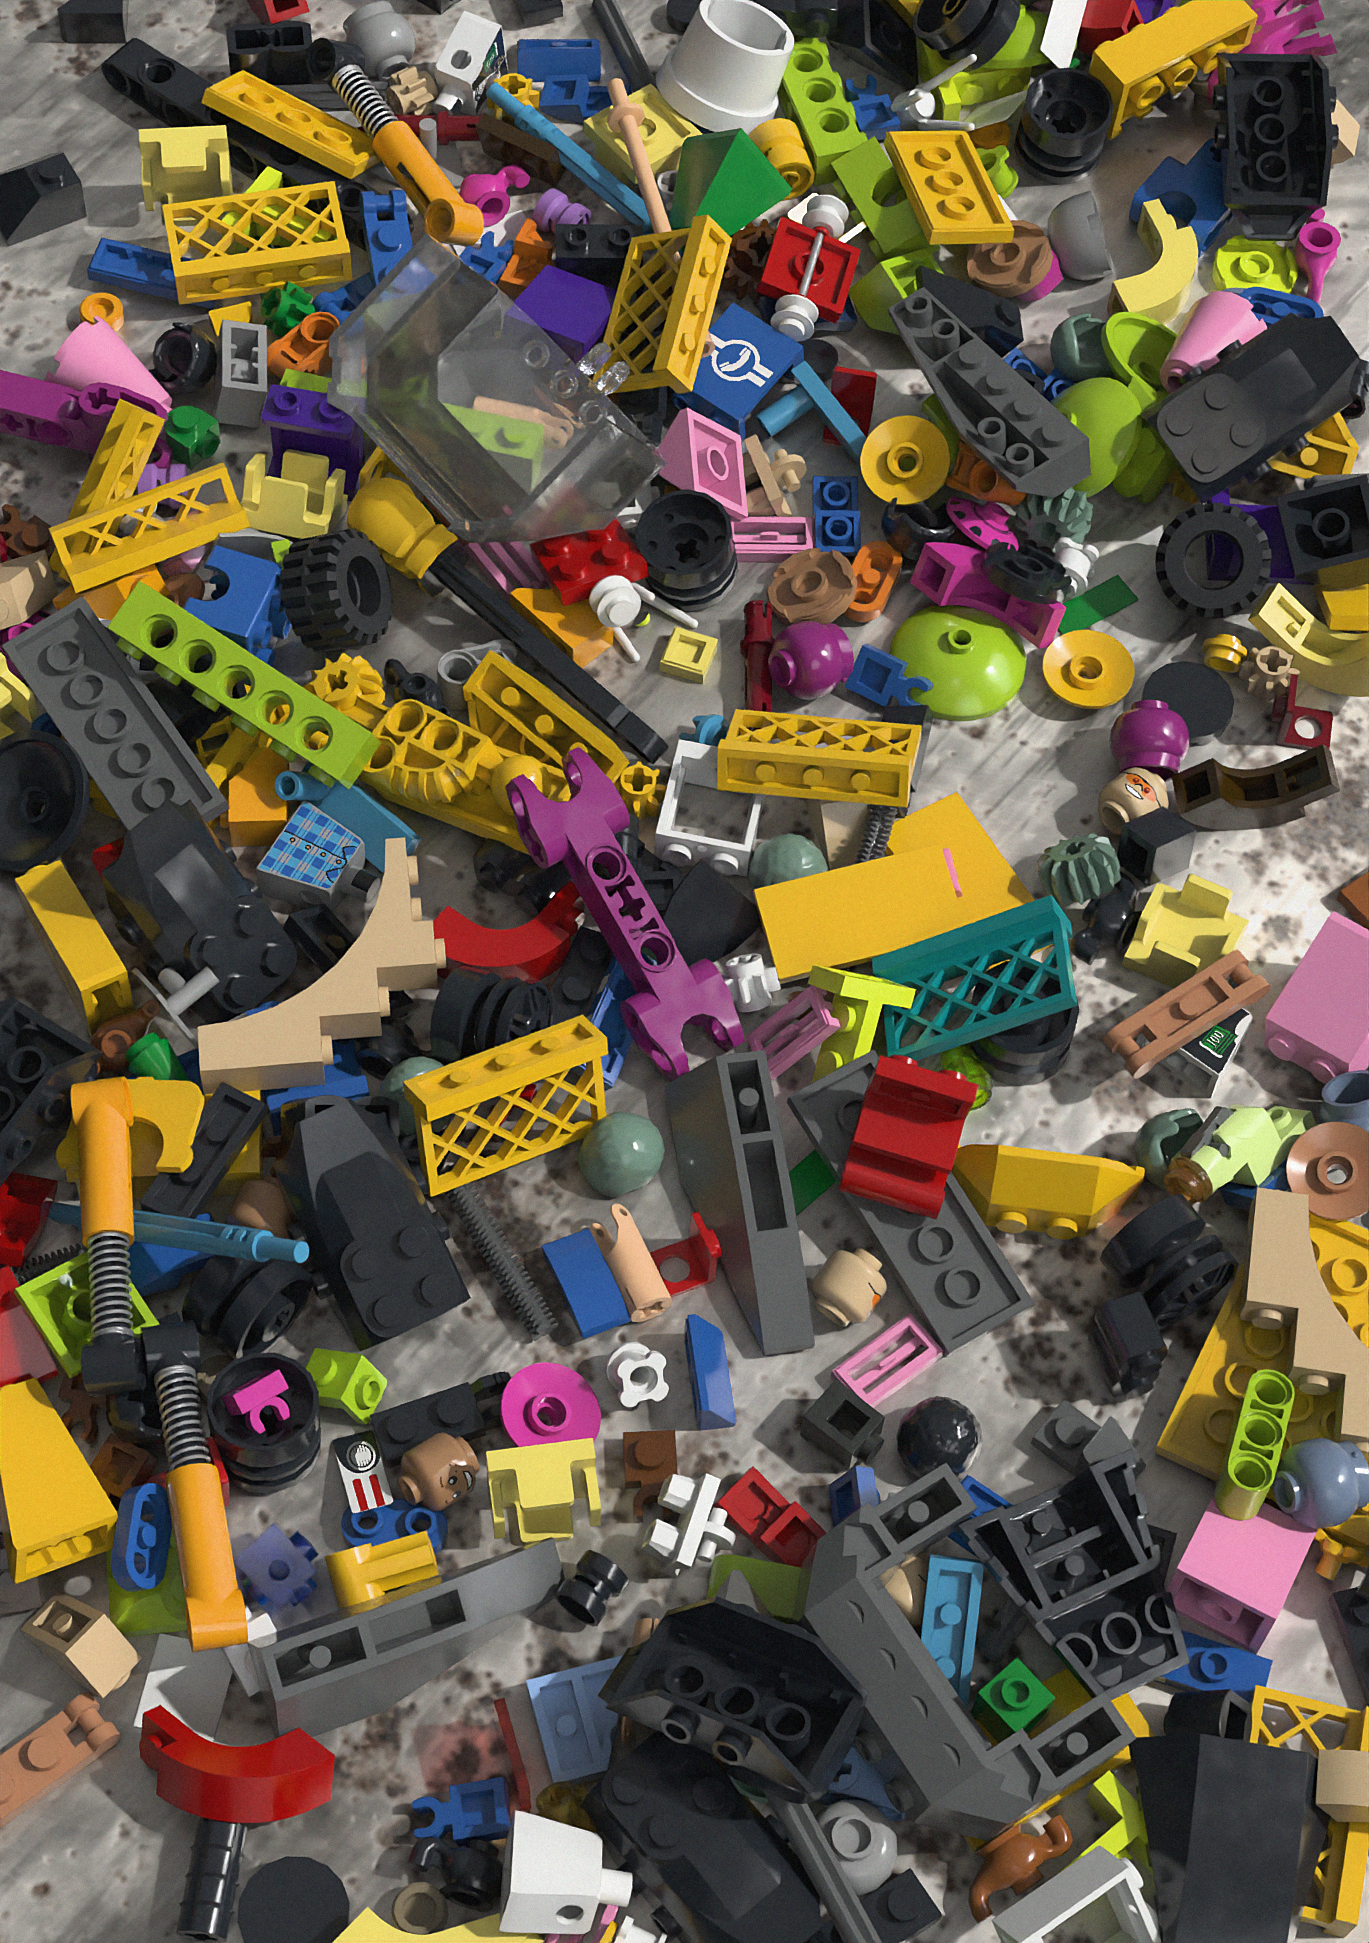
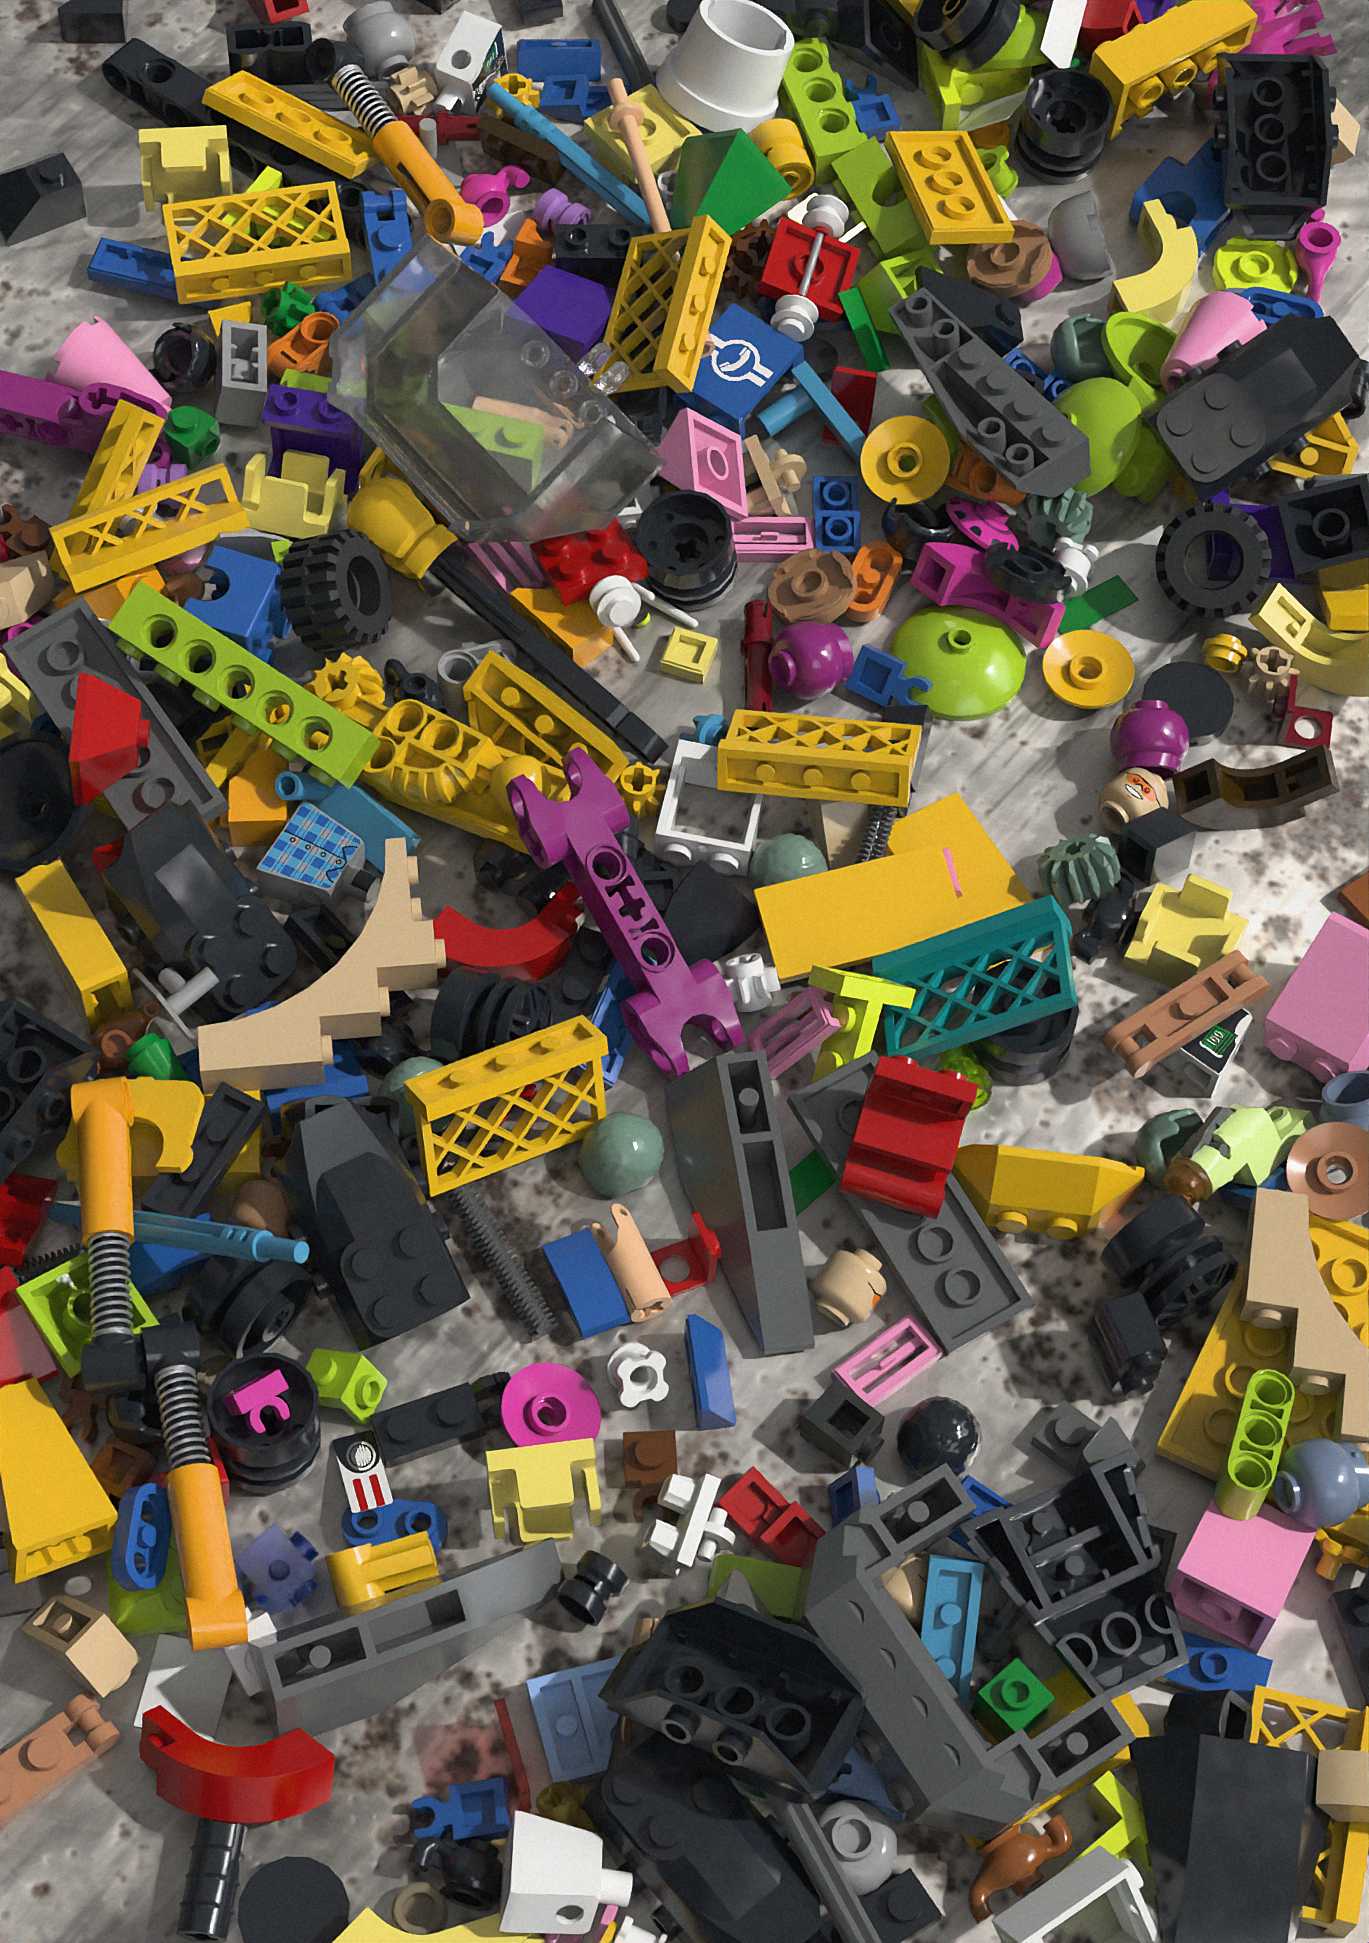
light orange tile [79,293,124,333] -> none
medium nougat head [397,1433,480,1512] -> none
white plant [891,54,977,131] -> none
none -> red slope [69,673,151,806]
none -> green sticker [838,286,891,373]

